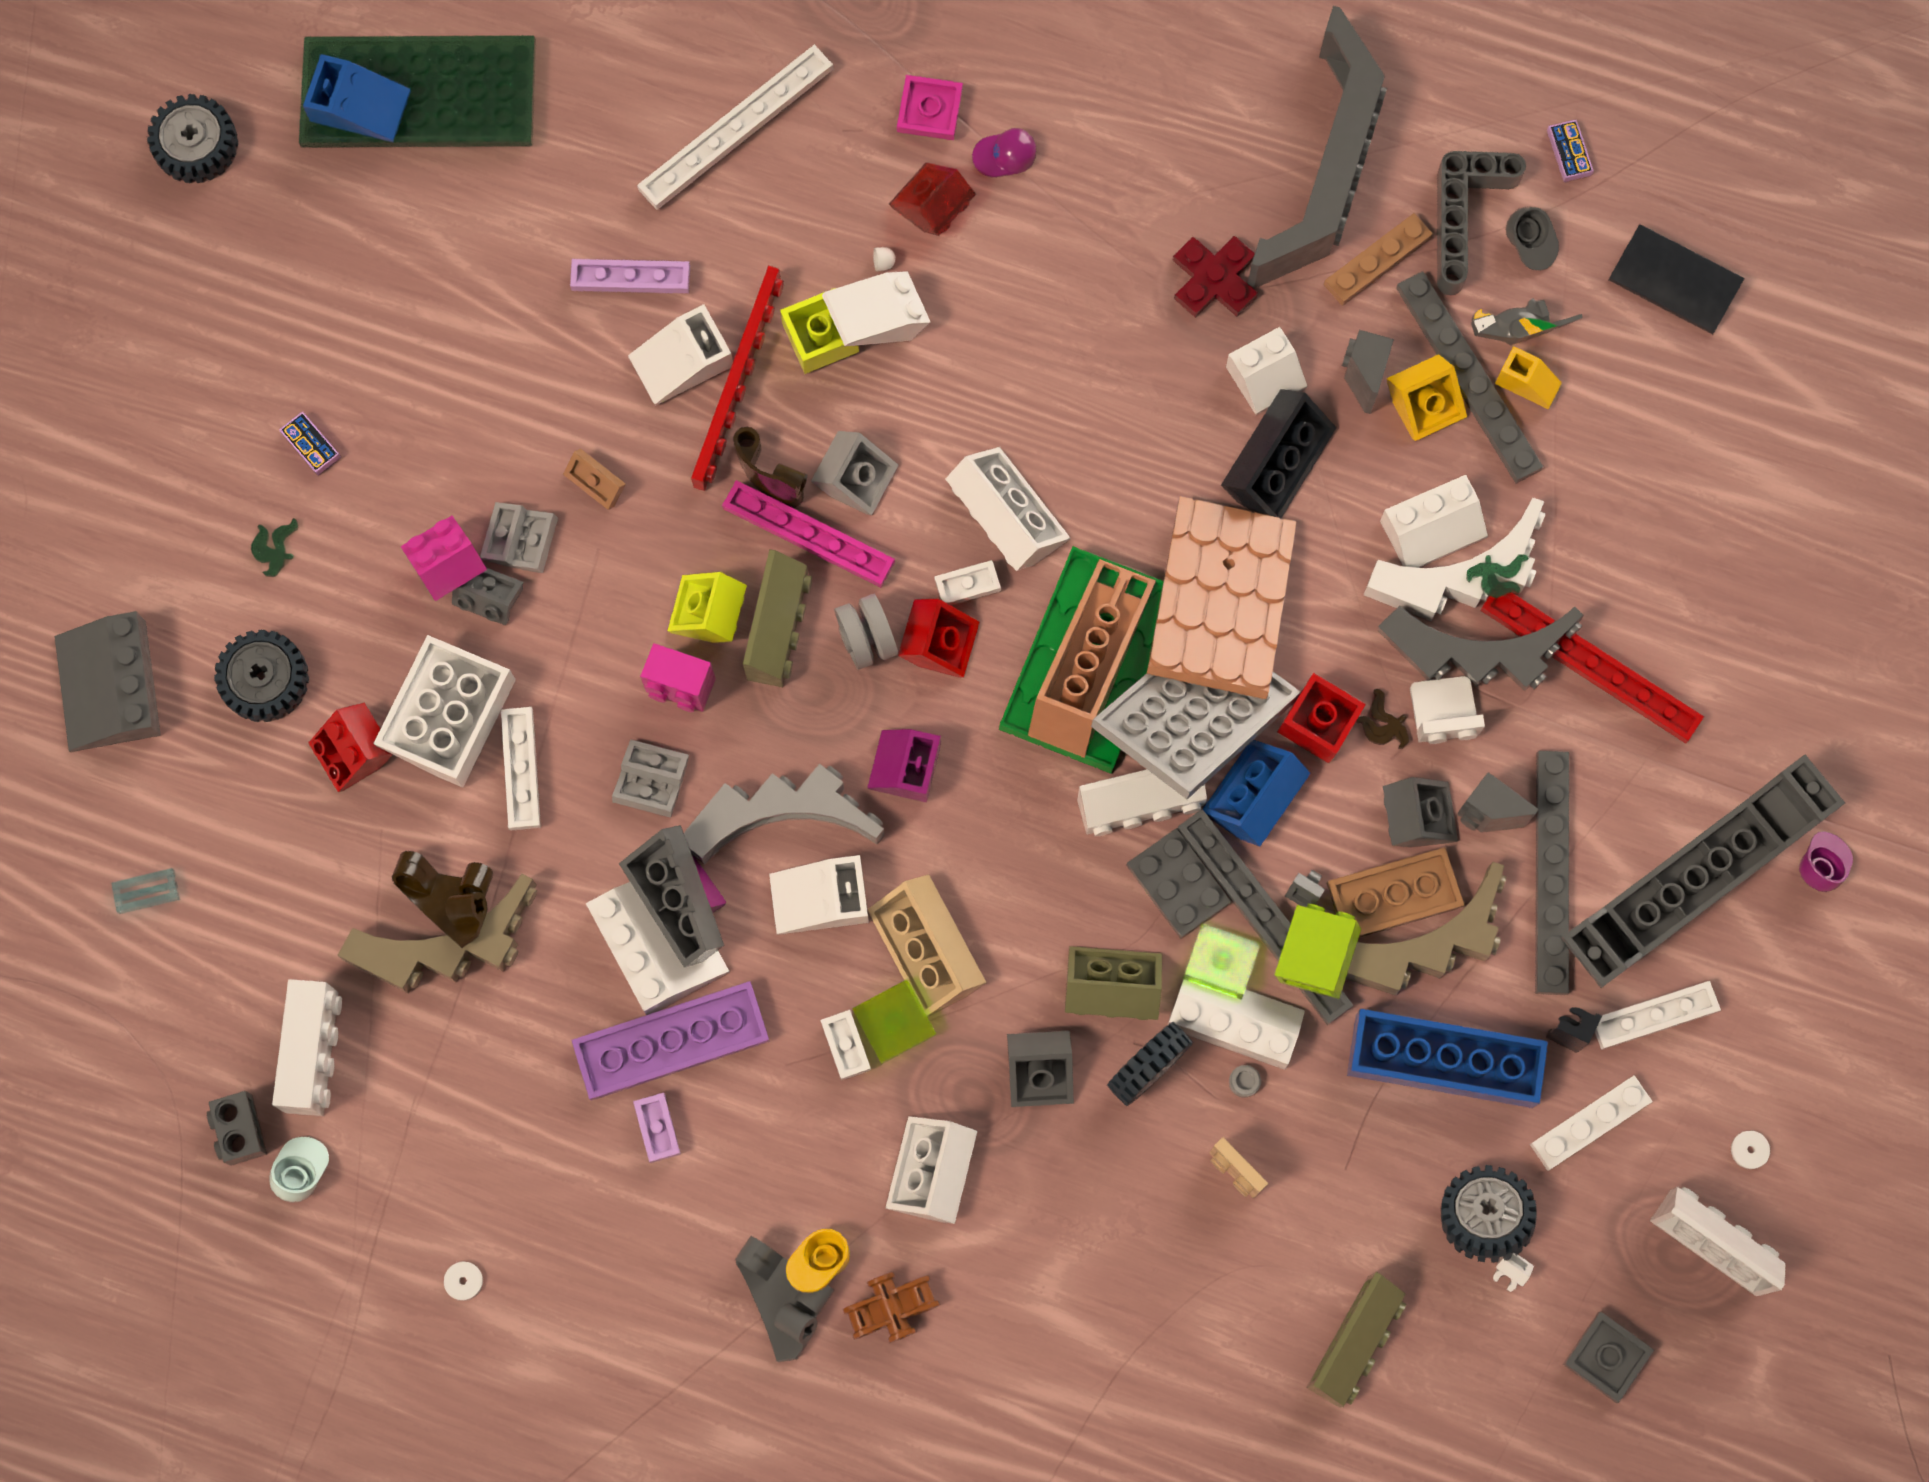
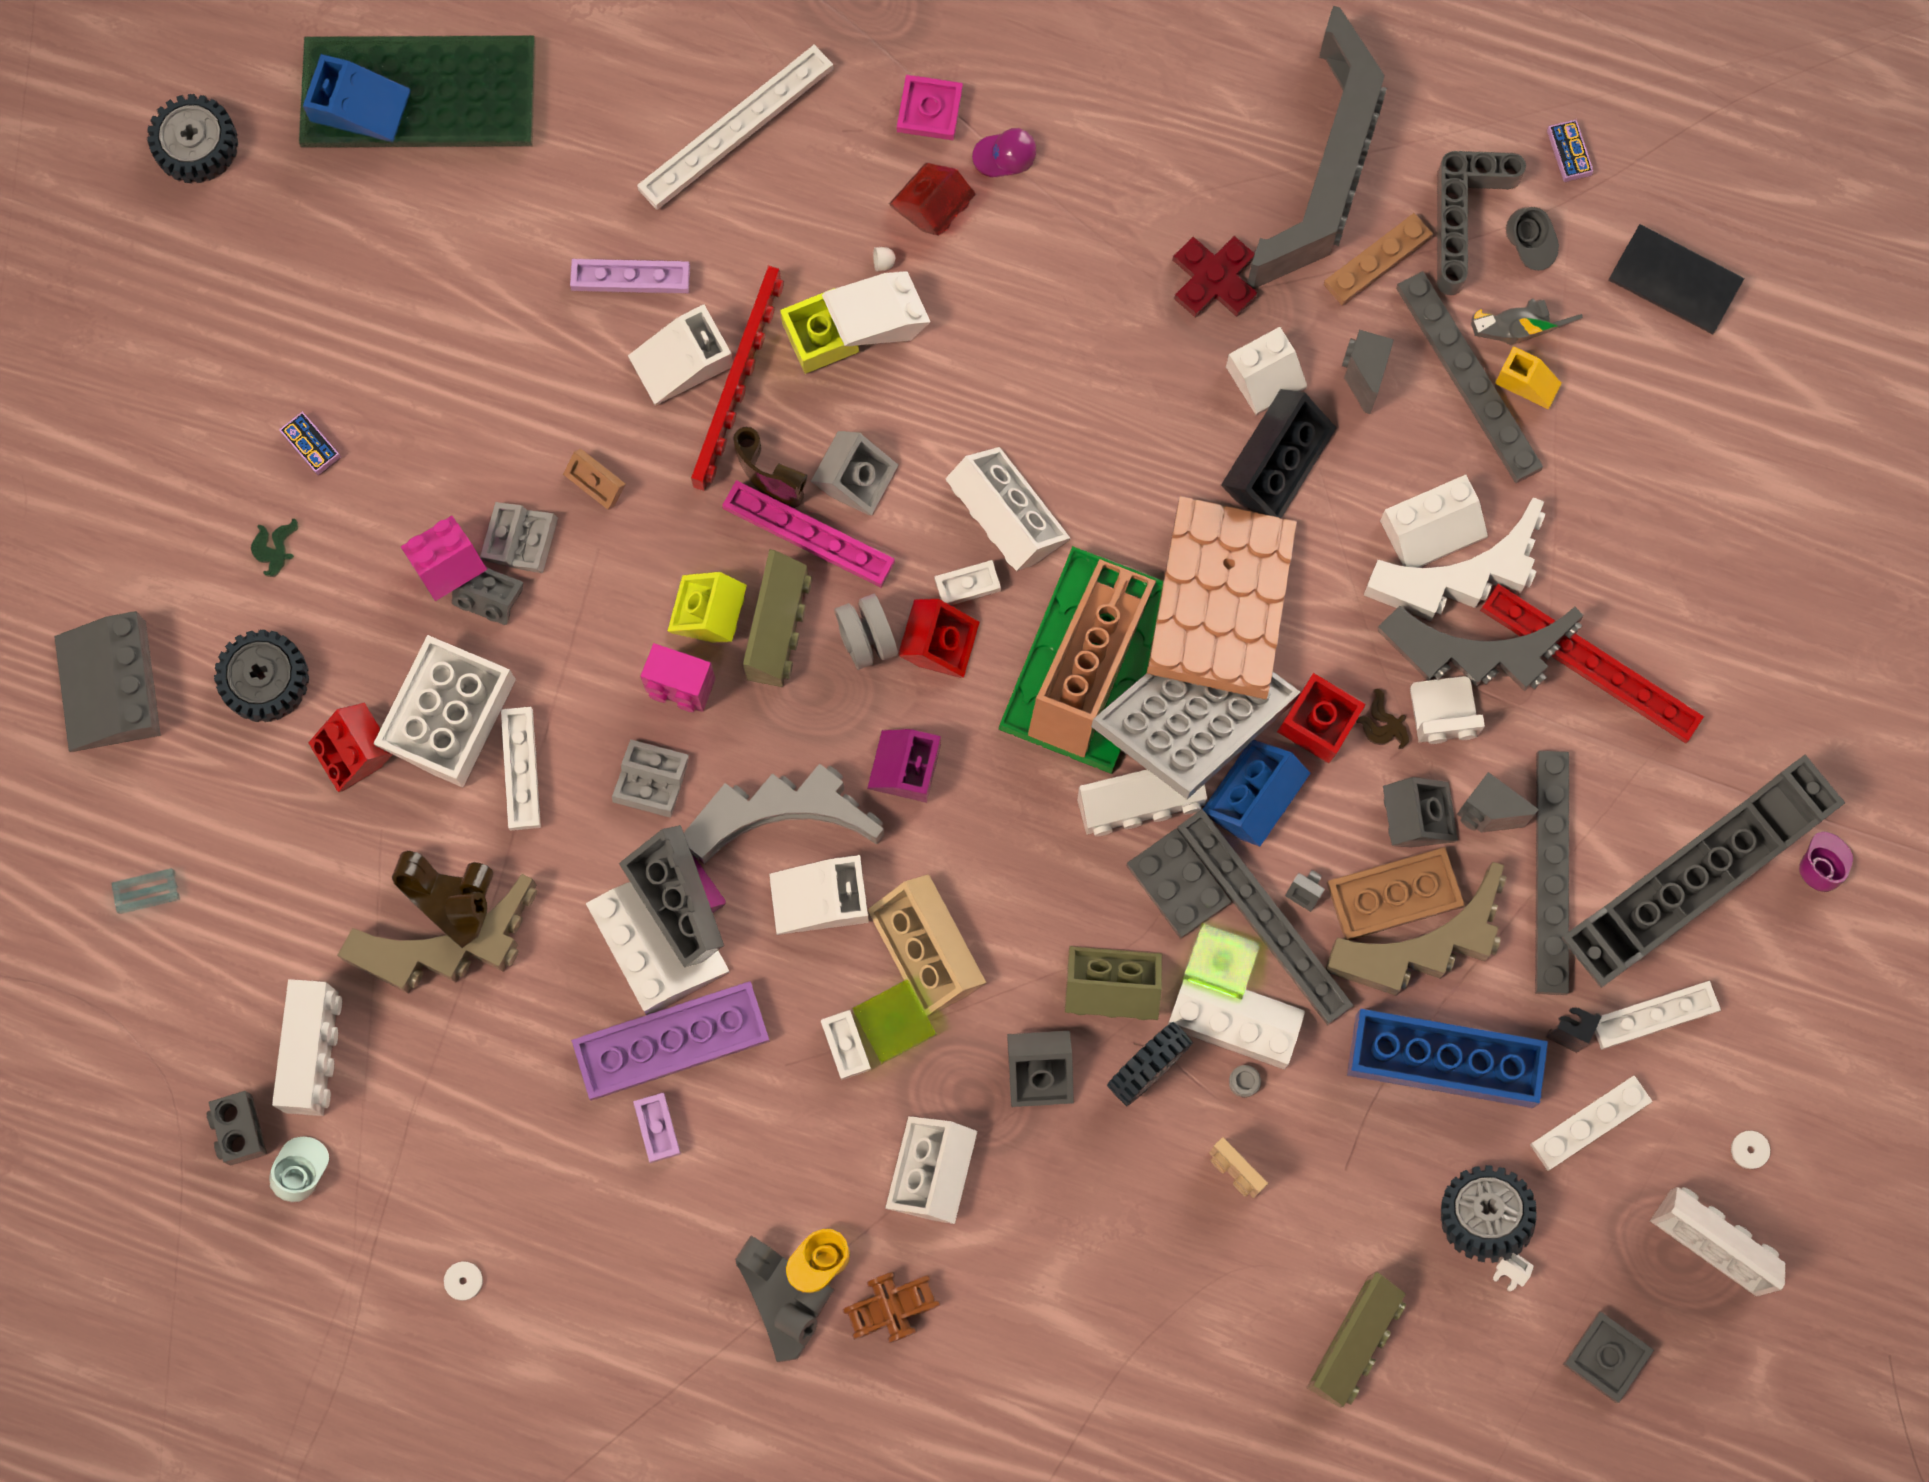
lime brick [1274,904,1361,999] -> none
yellow slope [1386,354,1467,441] -> none
clear green piece [1466,554,1529,598] -> none

